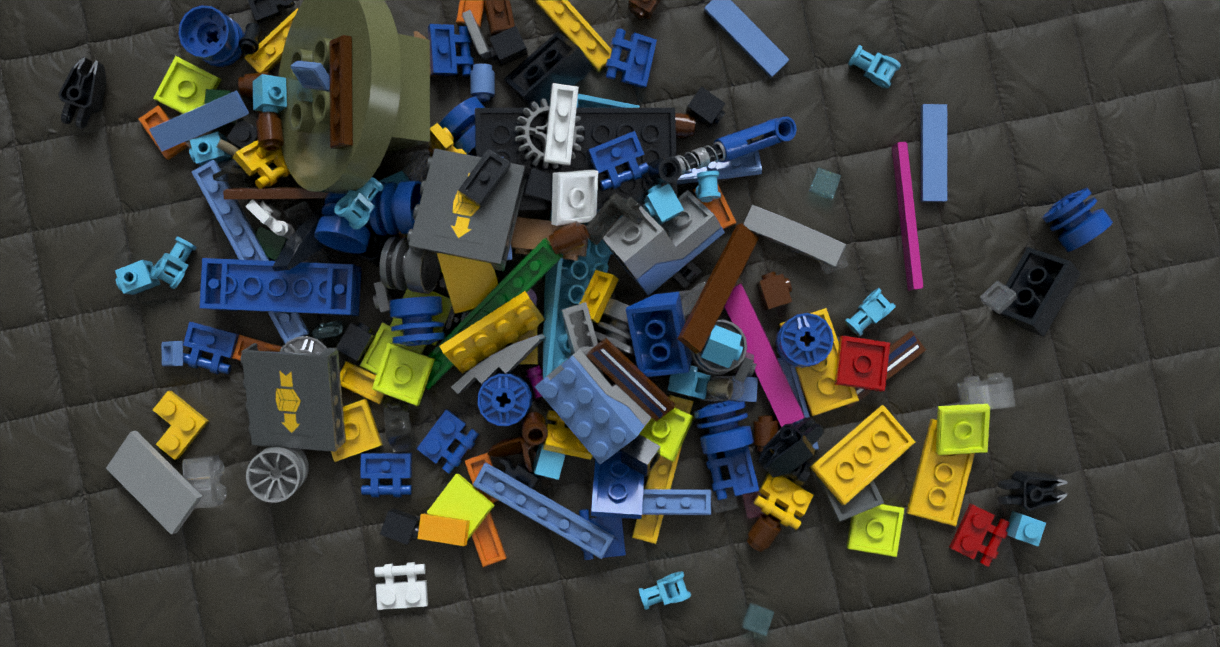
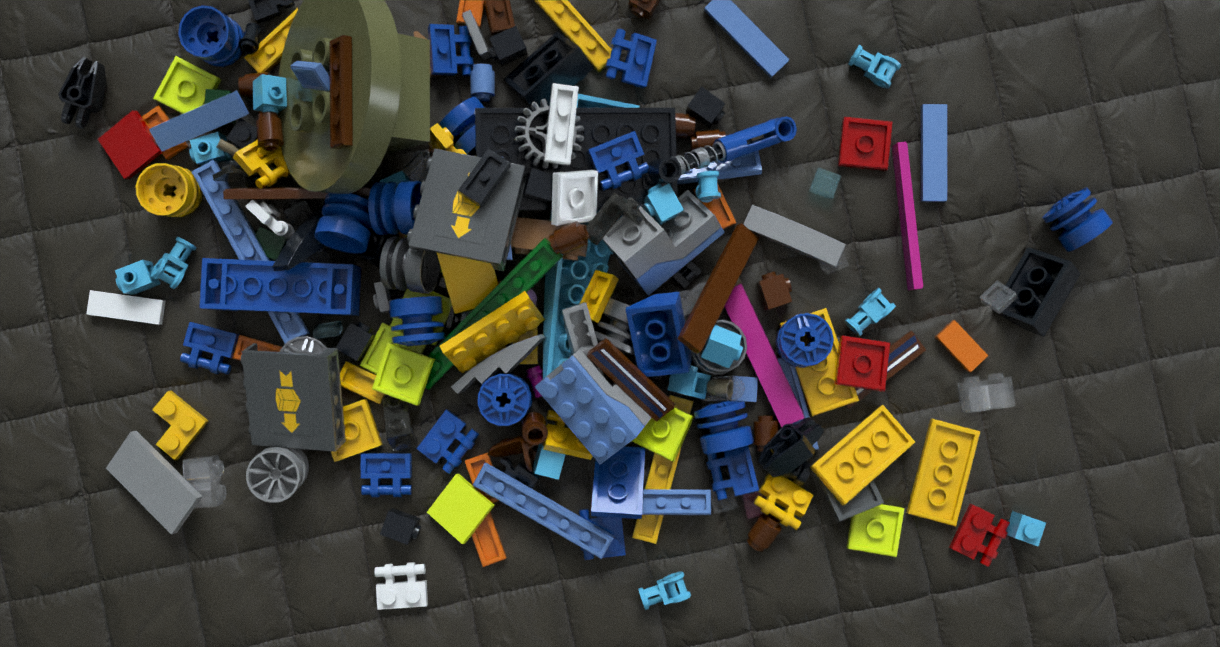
medium blue tile [161,341,183,366] -> none
medium azure connector [334,177,384,229] -> none
light orange tile [417,513,470,546] -> none
black brick [620,434,661,477] -> none
dark grey plate [734,352,757,383] -> none
clear light blue tile [742,603,774,636] -> none
neon yellow tile [936,404,990,455] -> none
black hinge [998,471,1067,511] -> none
none -> white tile [86,290,166,325]
none -> red tile [98,110,164,179]
none -> yellow wheel [136,163,202,217]
none -> reddish brown brick [691,129,726,150]
none -> red tile [838,117,893,171]
none -> orange tile [935,320,988,372]

